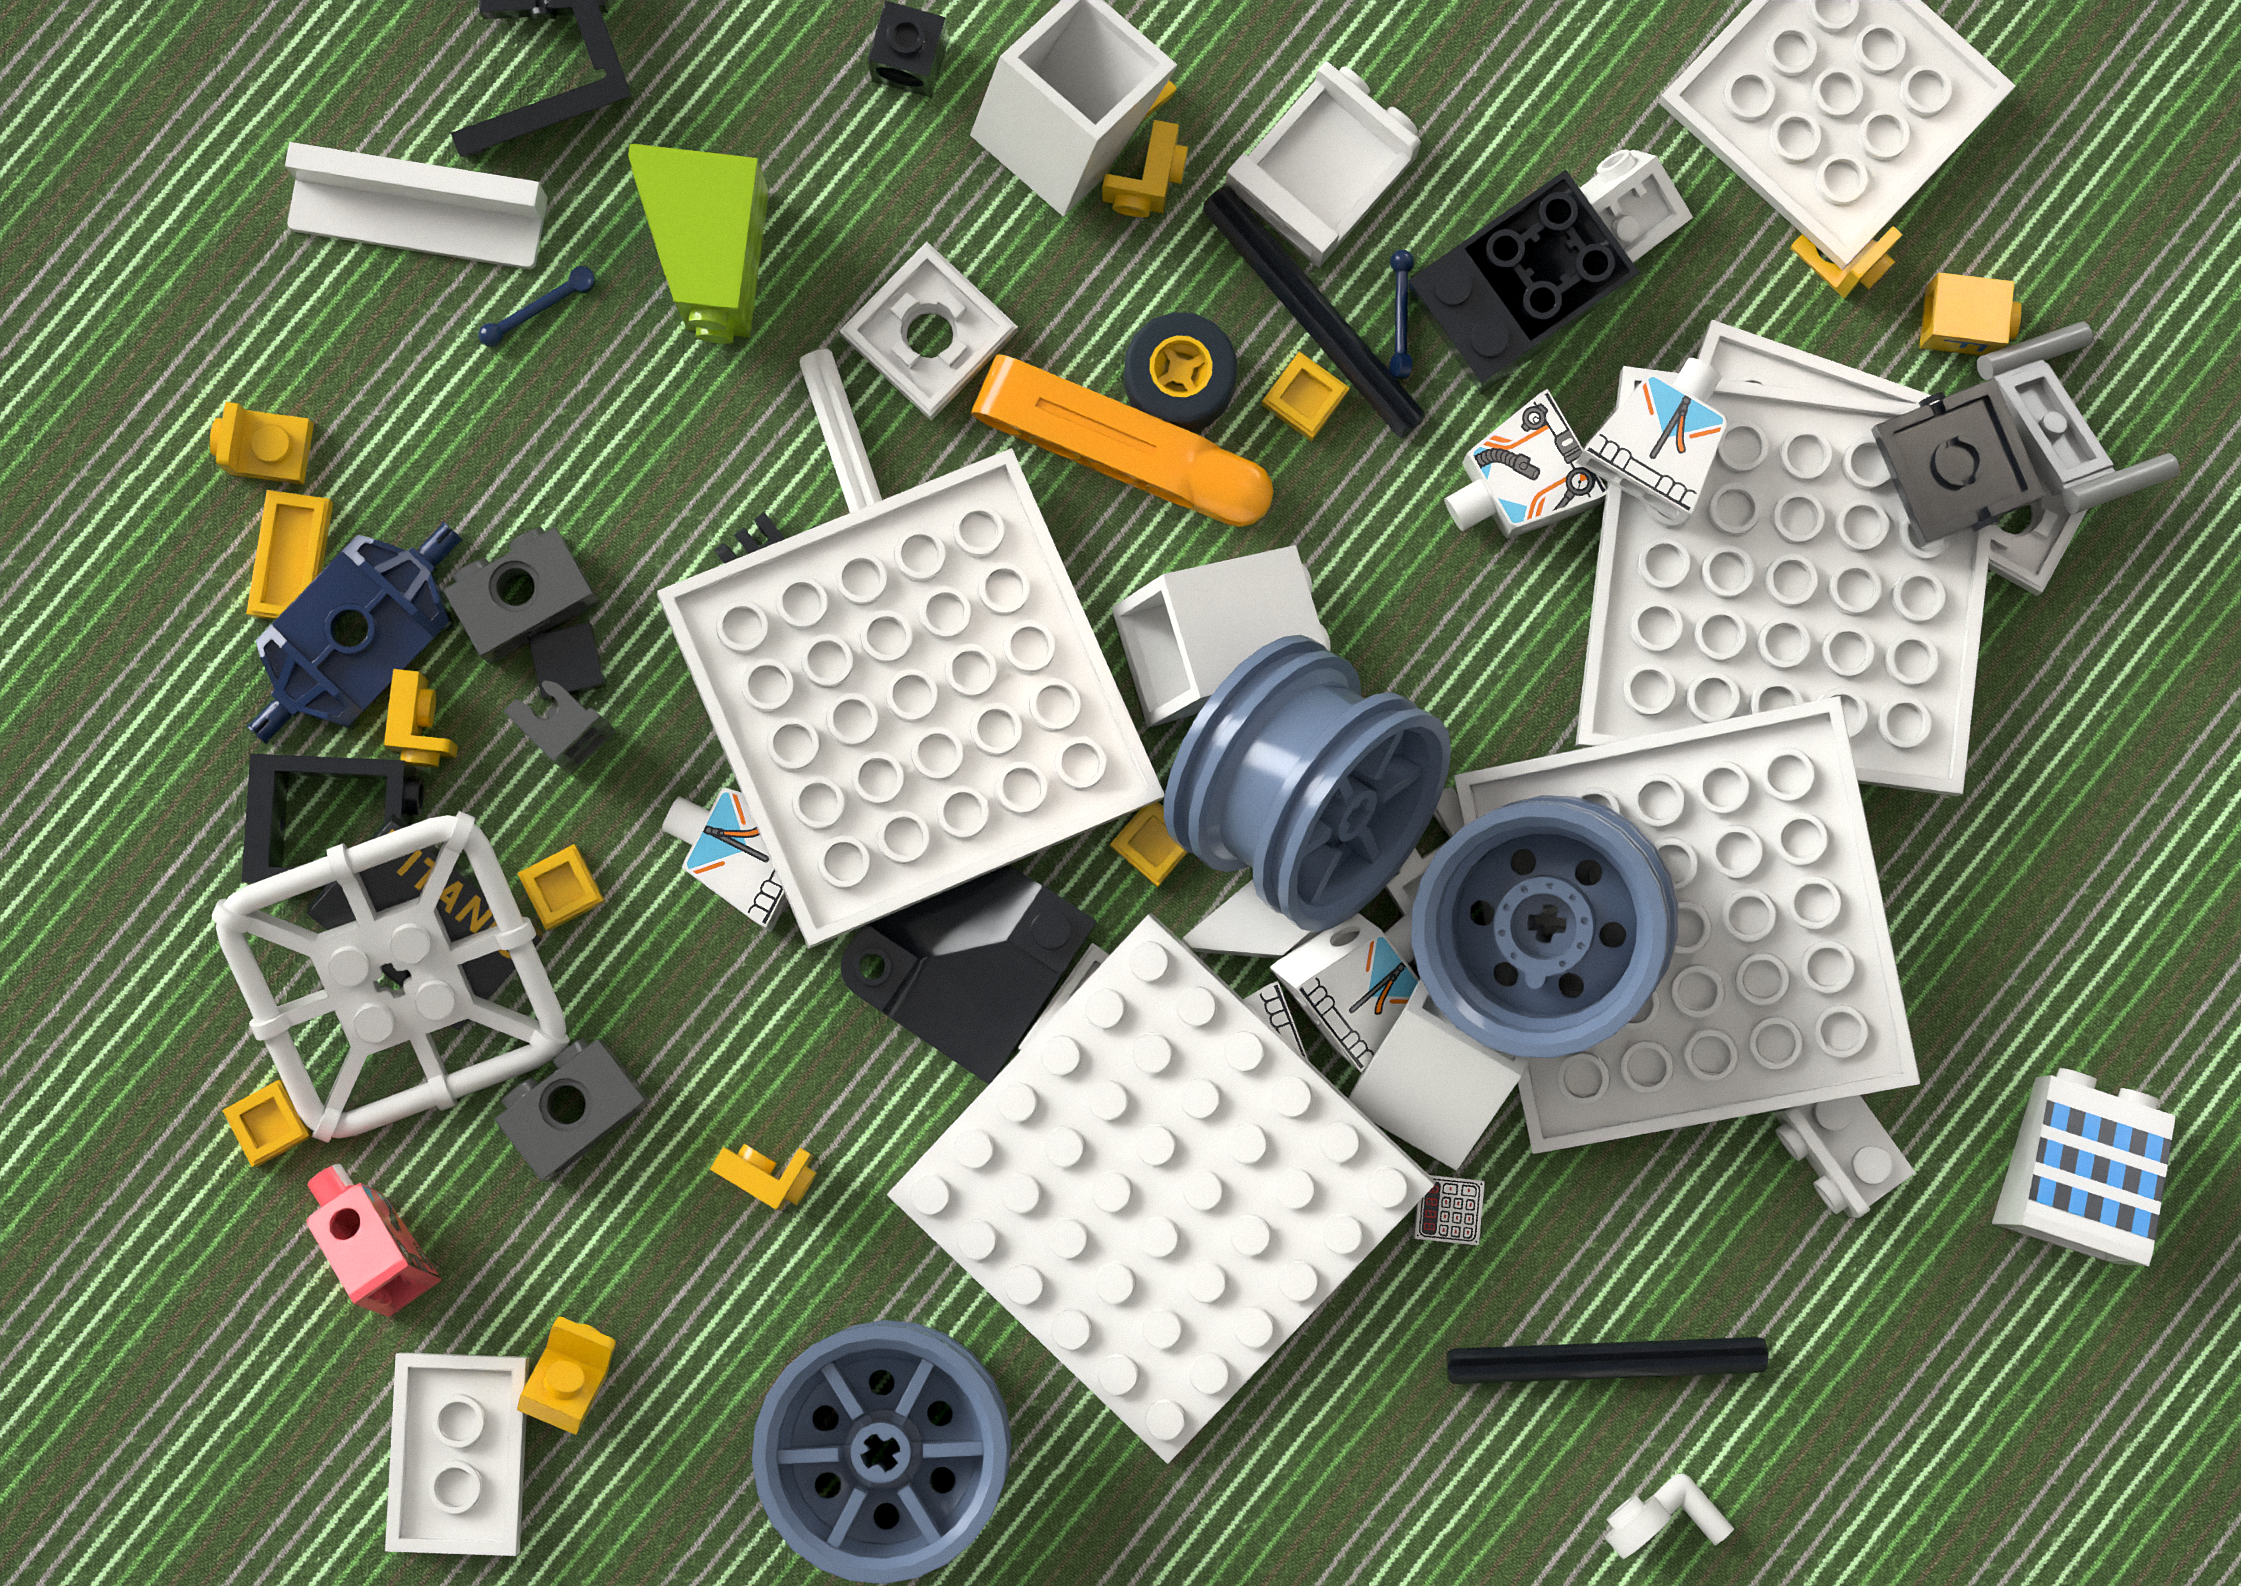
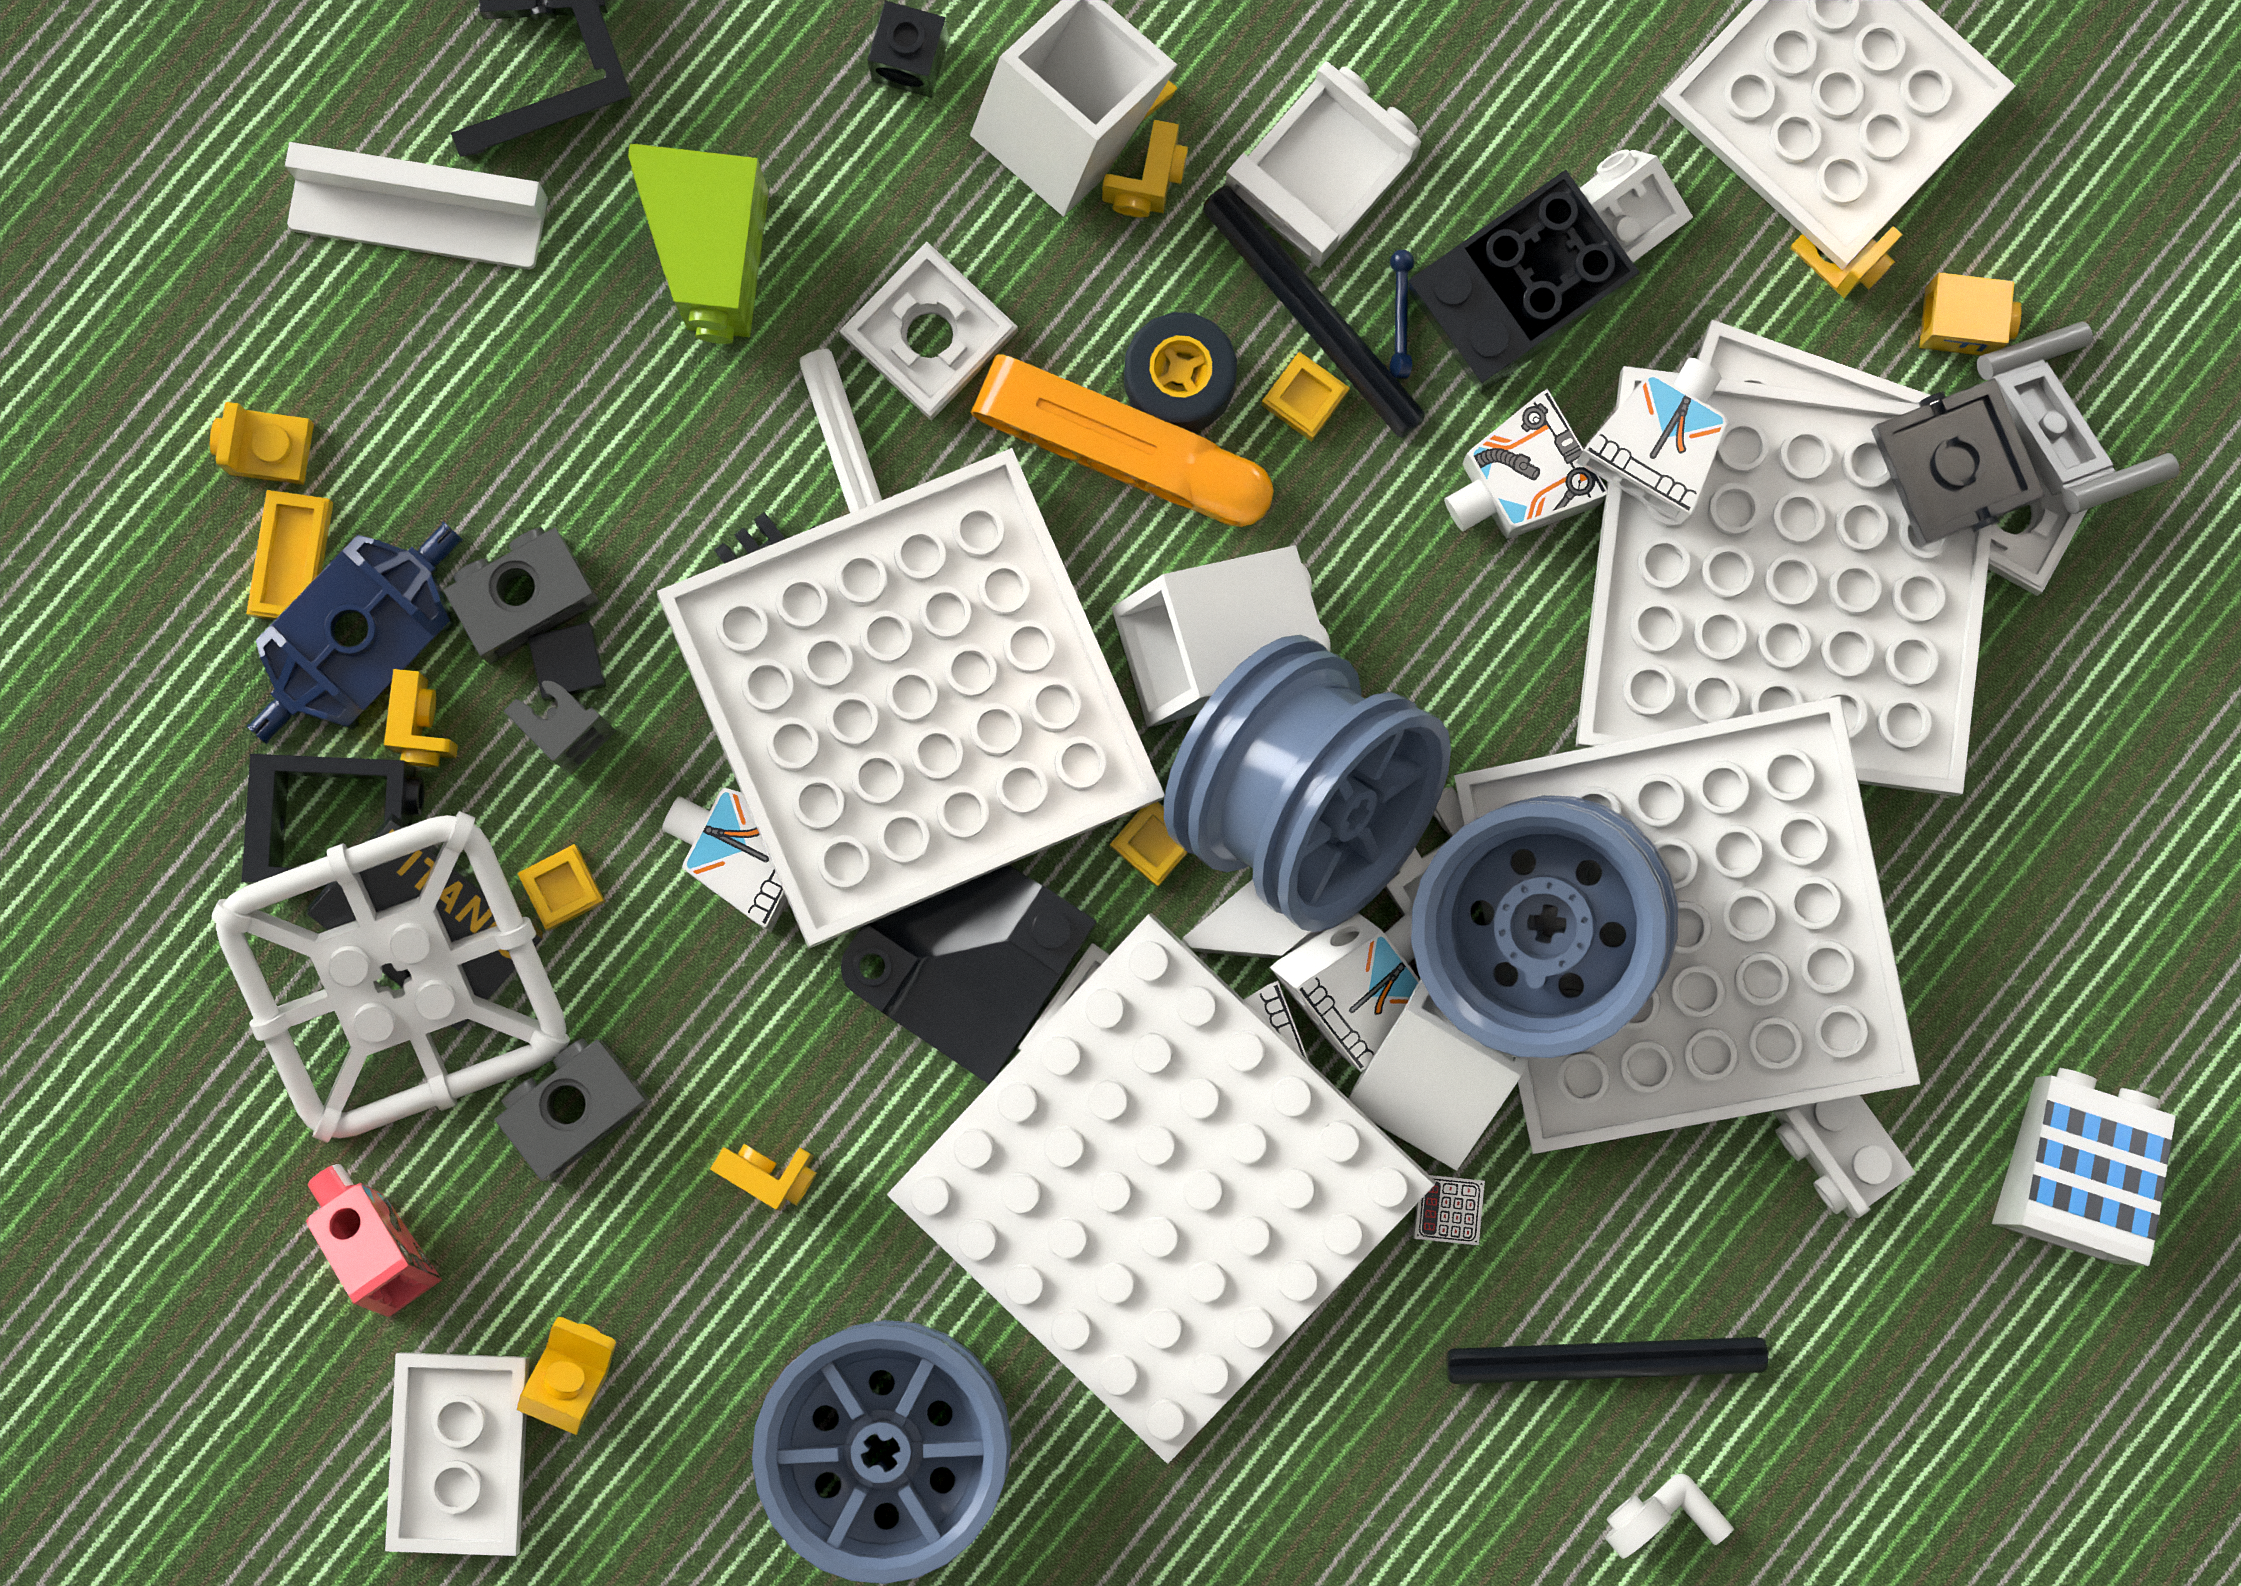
yellow tile [222,1079,313,1167] -> none
dark blue hinge [478,266,595,347] -> none

